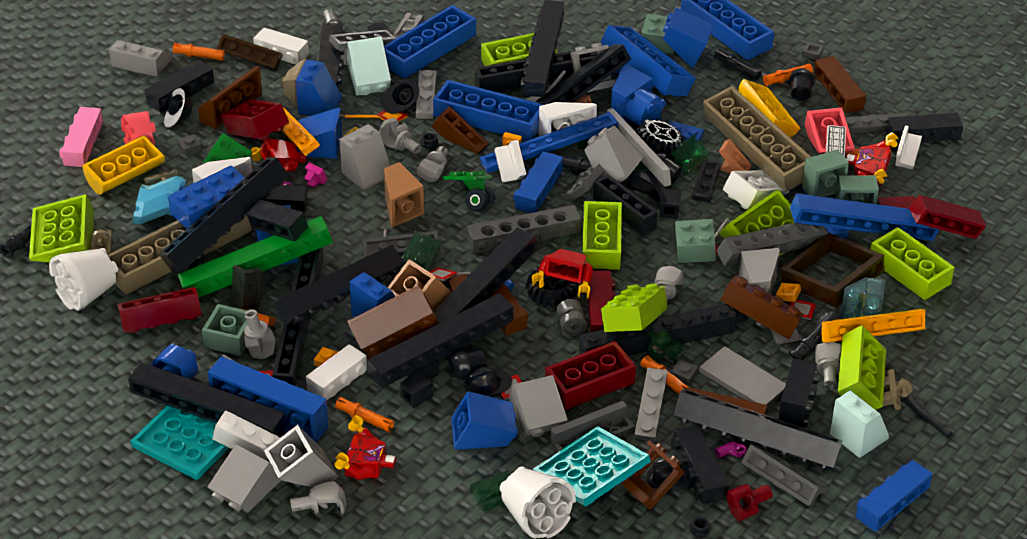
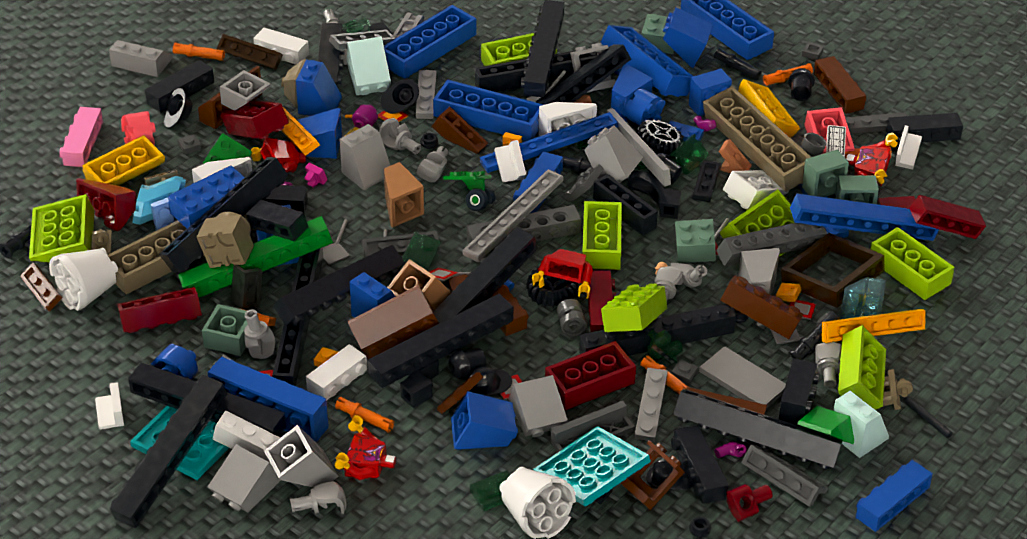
none -> tile [20,263,63,311]
none -> dark red wedge [76,178,137,231]
none -> white panel [95,382,124,429]
none -> black brick [109,375,228,528]
none -> medium blue plate [150,198,175,231]
none -> dark tan piece [197,212,254,268]
none -> light grey slope [220,70,271,111]
none -> light grey piece [323,219,350,265]
none -> clear green plate [342,16,371,33]
none -> magenta head [352,104,378,129]
none -> reddish brown tile [437,372,483,414]
none -> light grey tile [463,169,563,262]
none -> light grey arm [655,262,707,288]
none -> blue brick [689,69,732,116]
none -> magenta arm [693,116,716,132]
none -> green slope [798,406,854,444]
none -> dark grey wheel [800,133,827,157]

